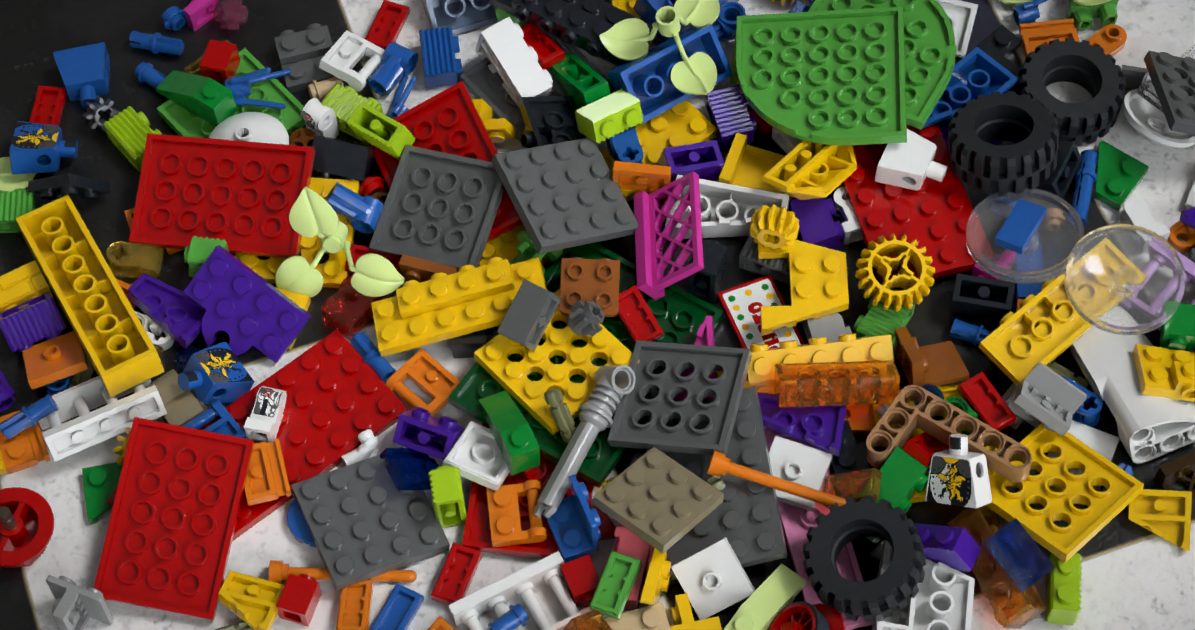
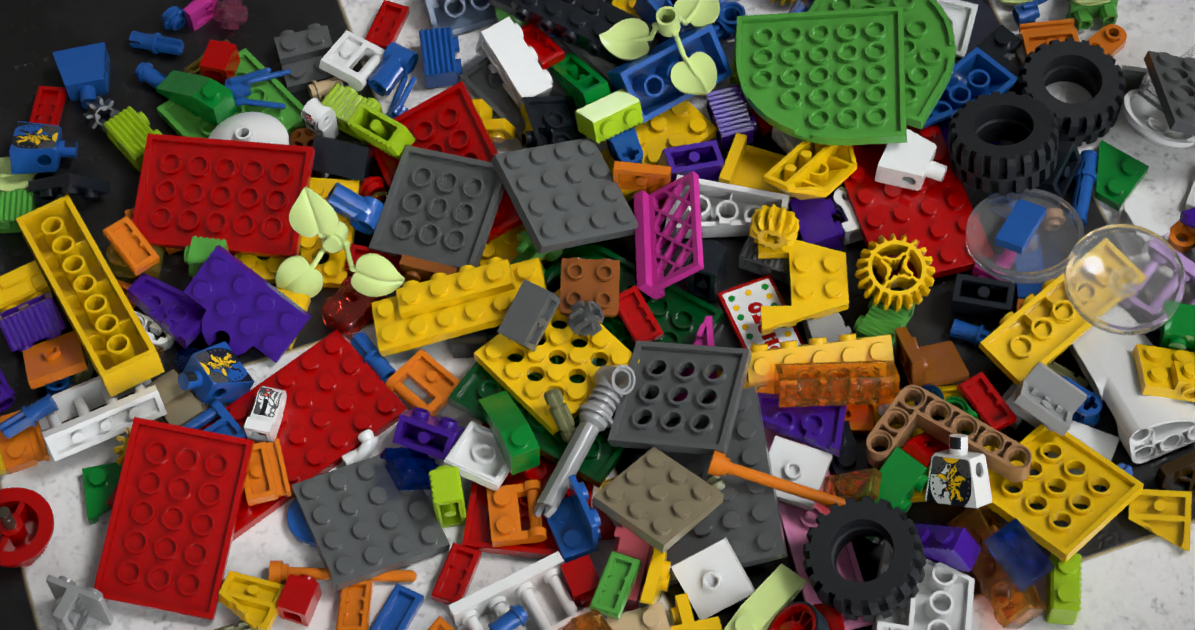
none -> orange plate [103,216,160,276]

